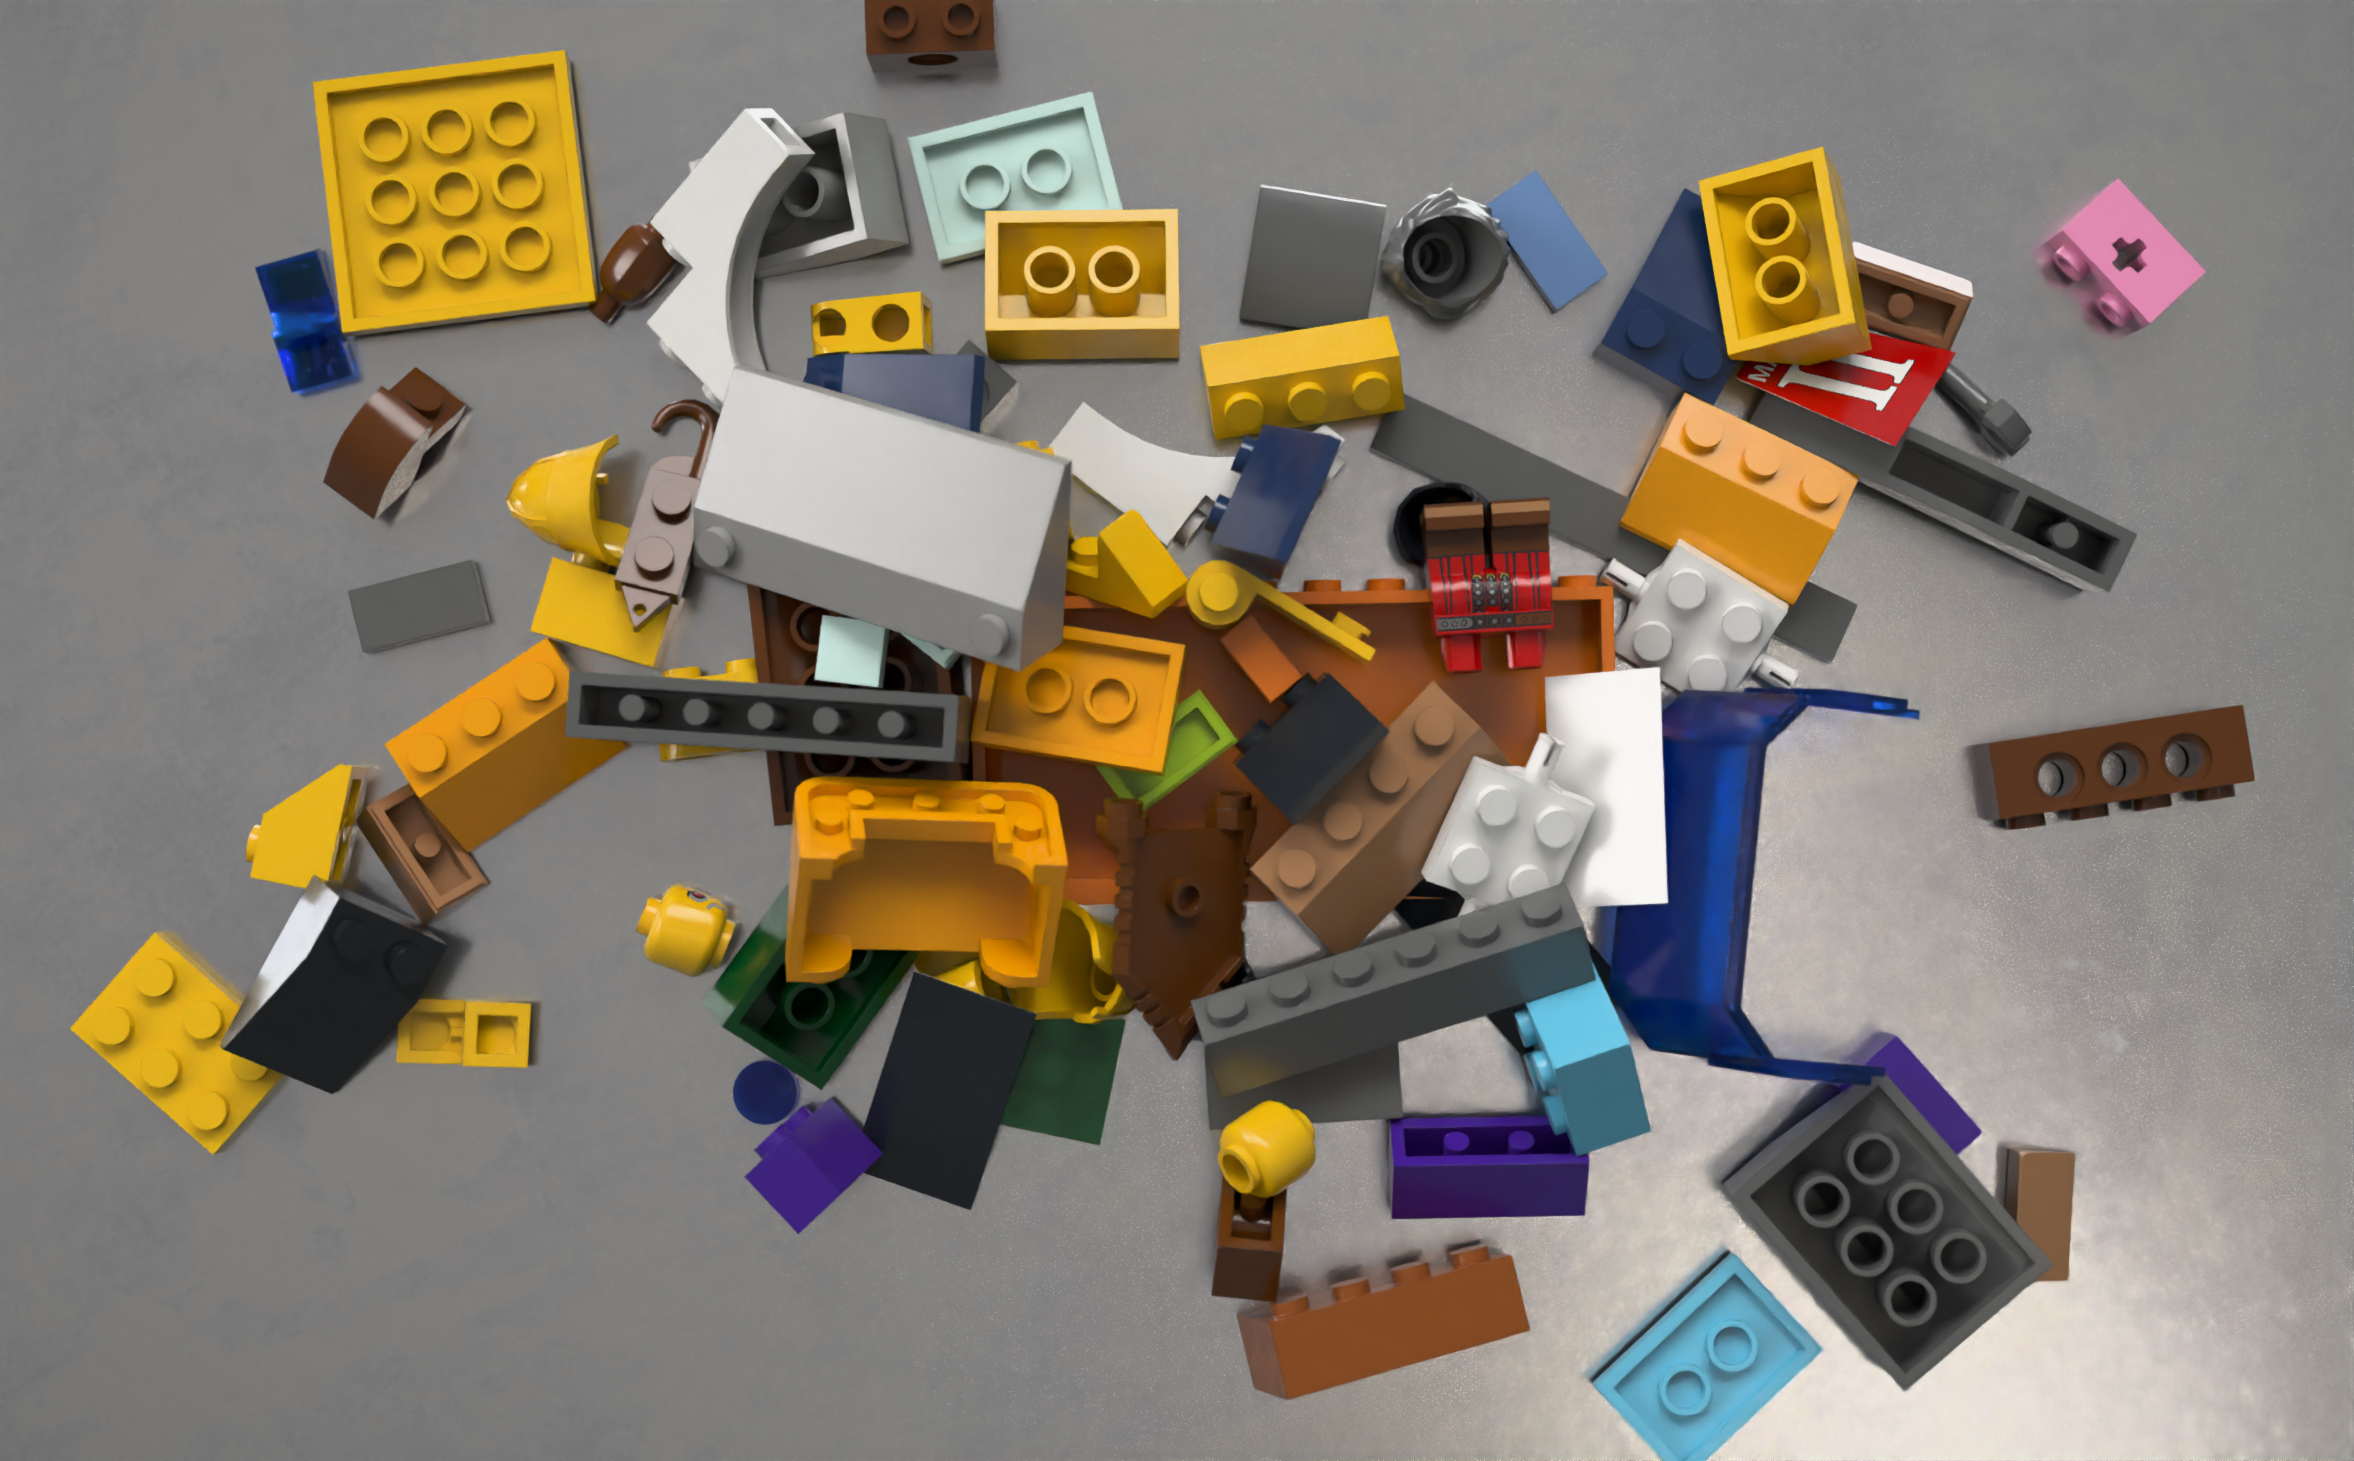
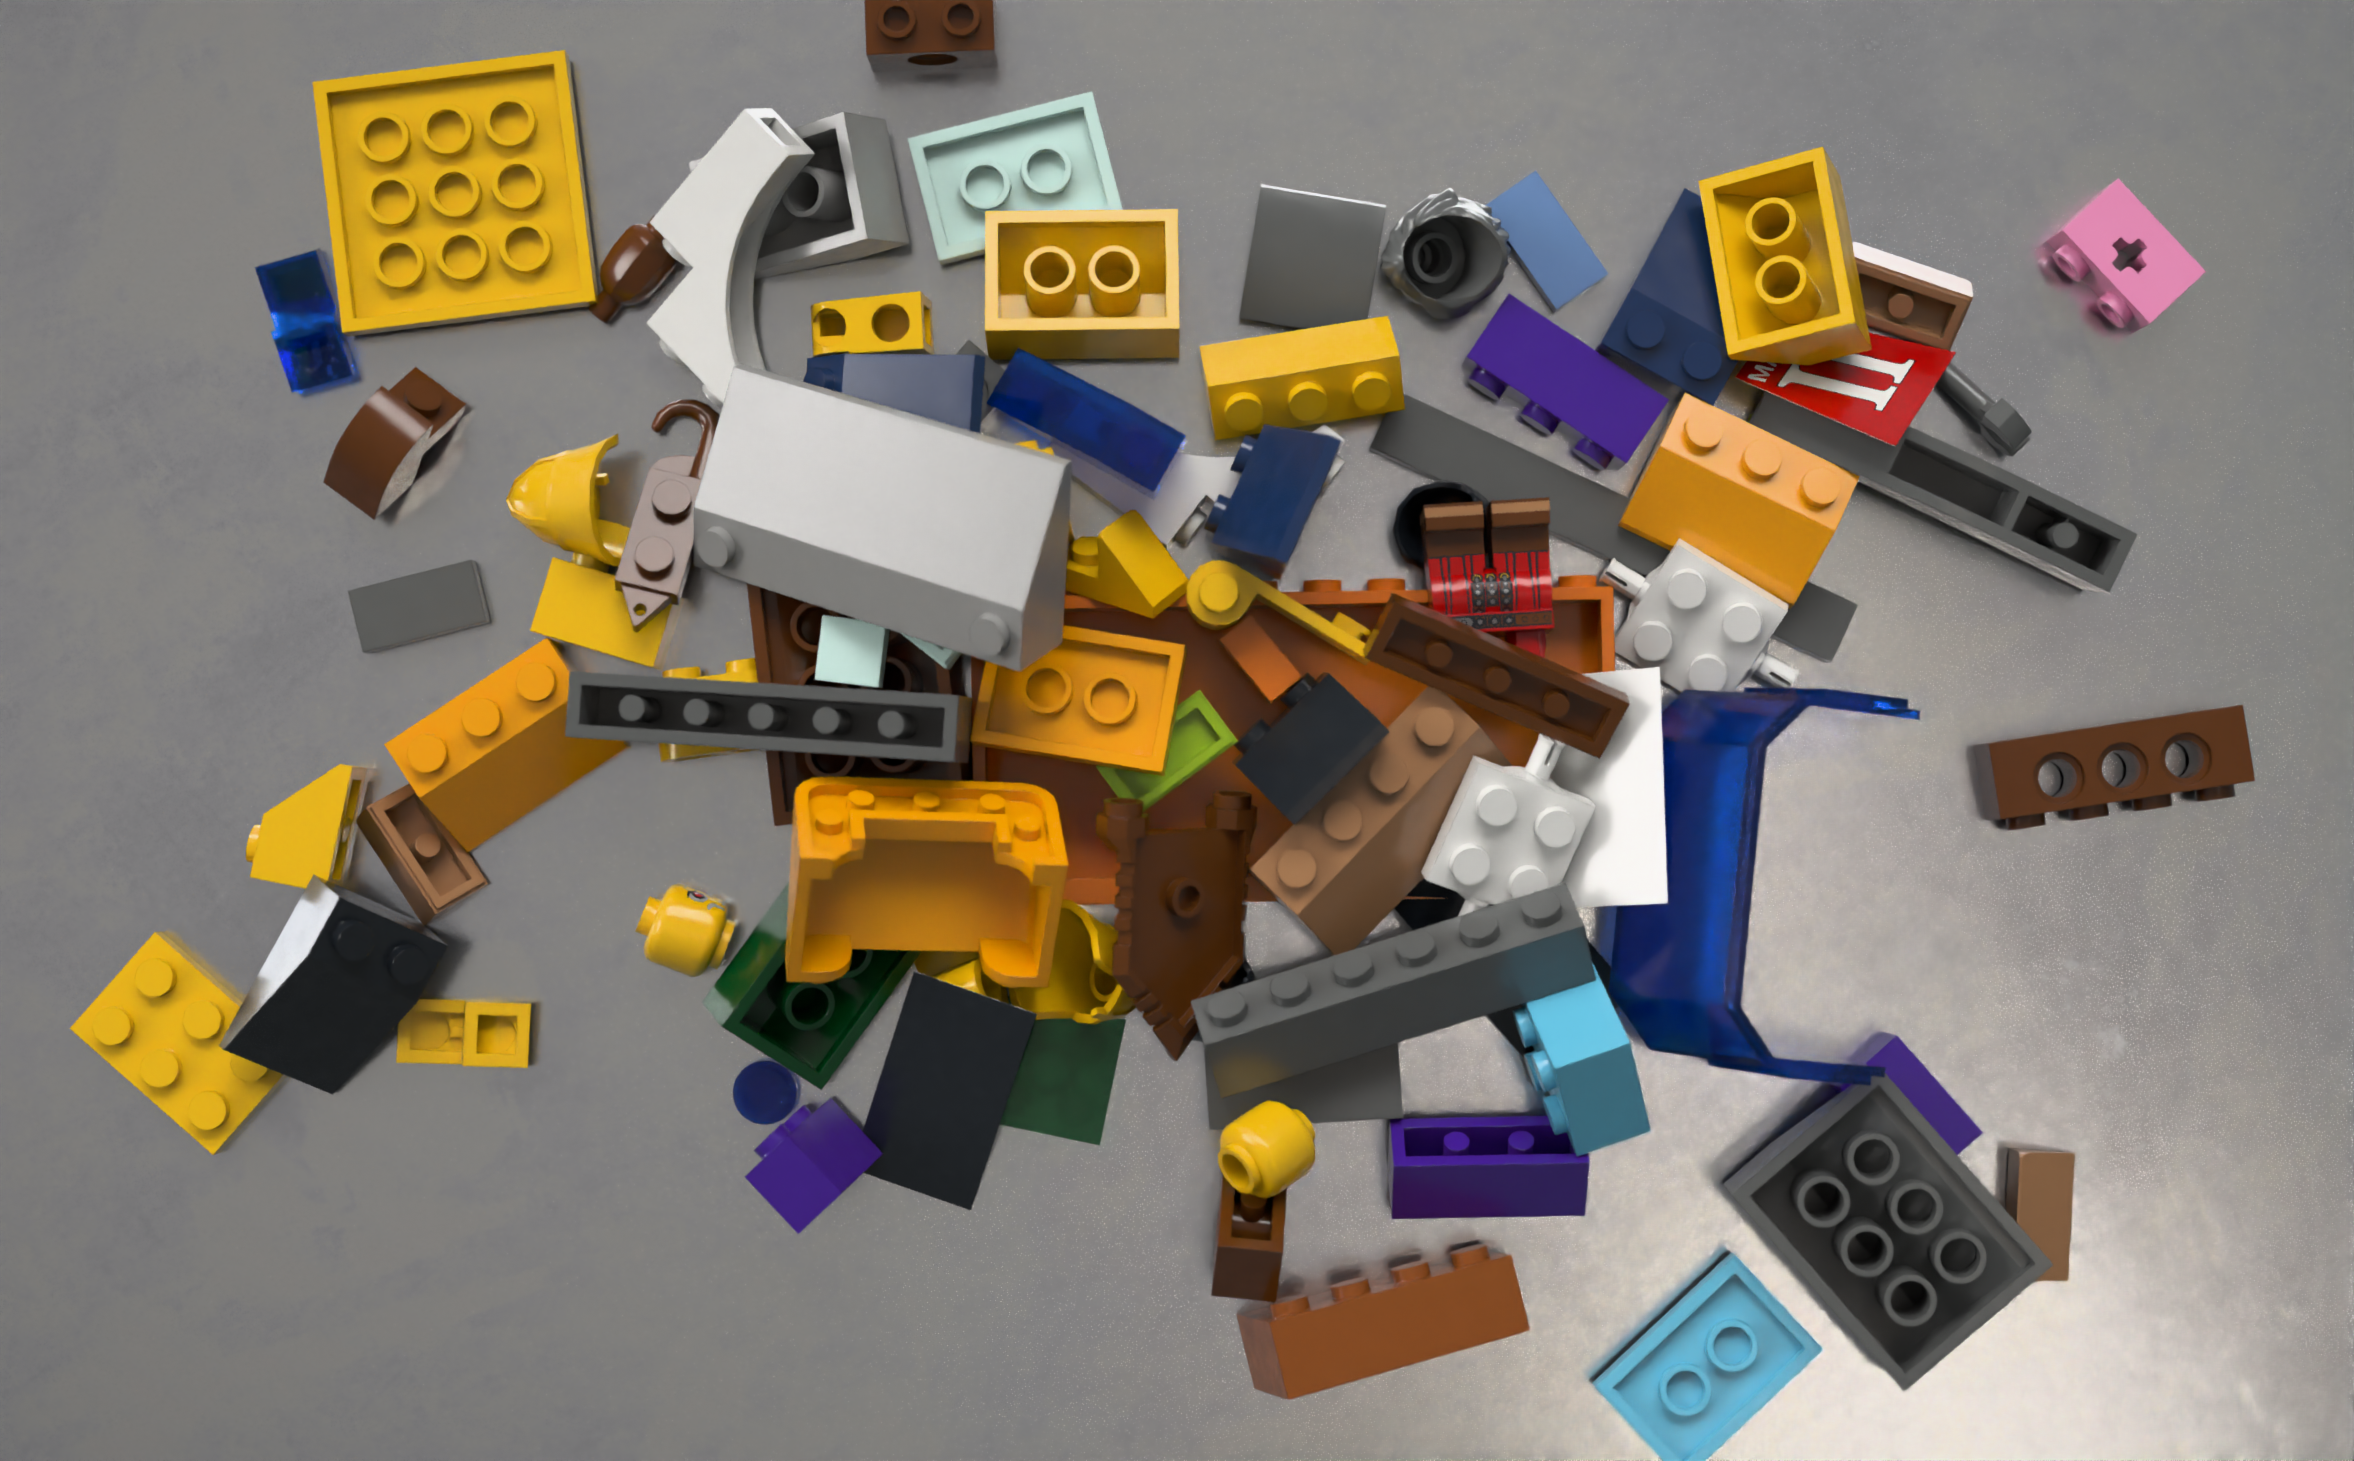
none -> clear blue slope [986,348,1186,500]
none -> reddish brown plate [1363,593,1630,759]
none -> dark purple brick [1461,293,1669,471]

